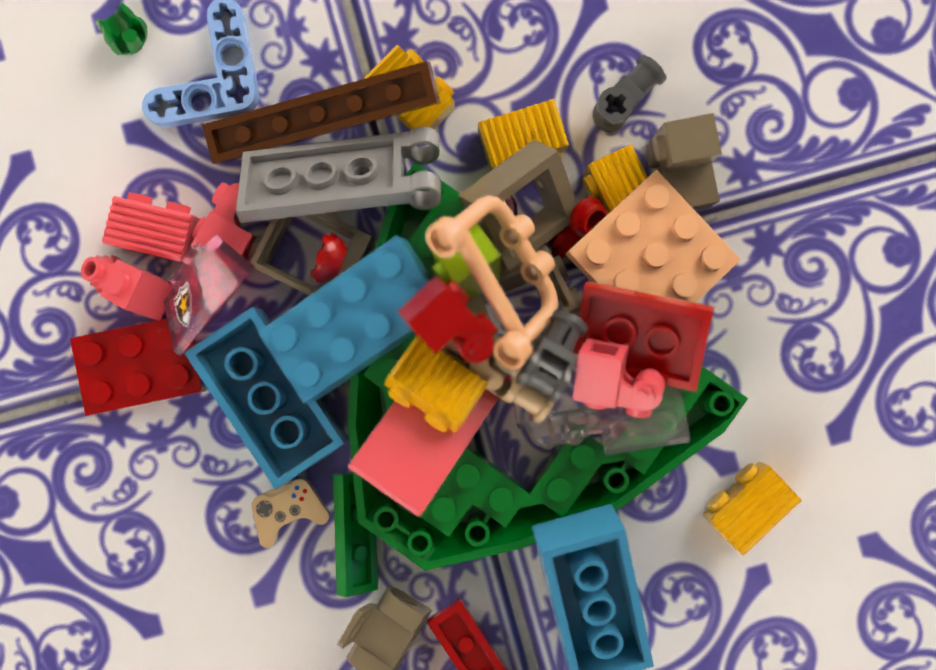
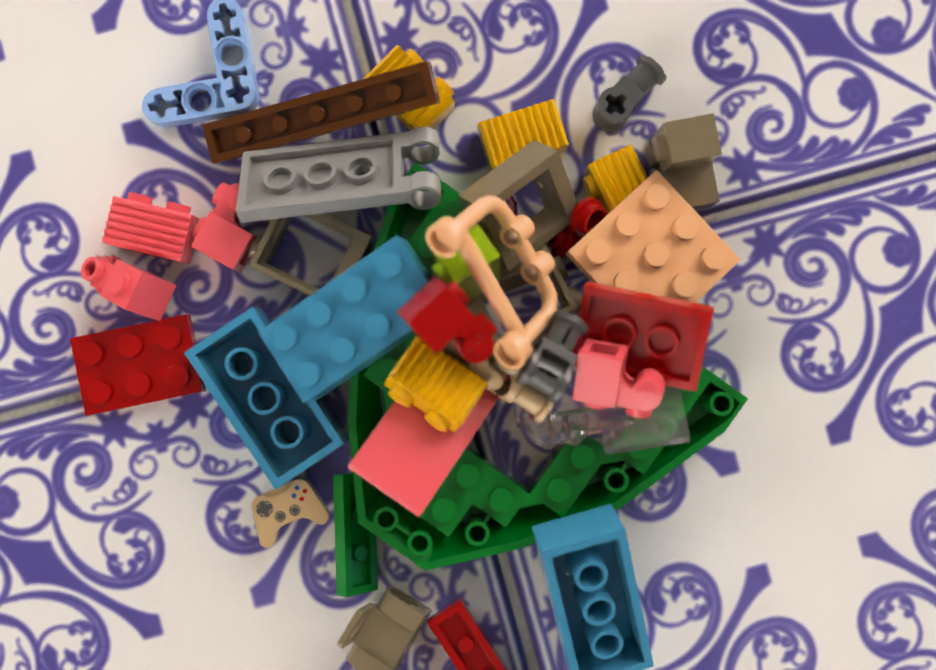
green arm [95,3,147,55] -> none
clear pink slope [164,235,255,356] -> none
red plate [310,232,347,283] -> none
yellow brick [702,462,802,556] -> none

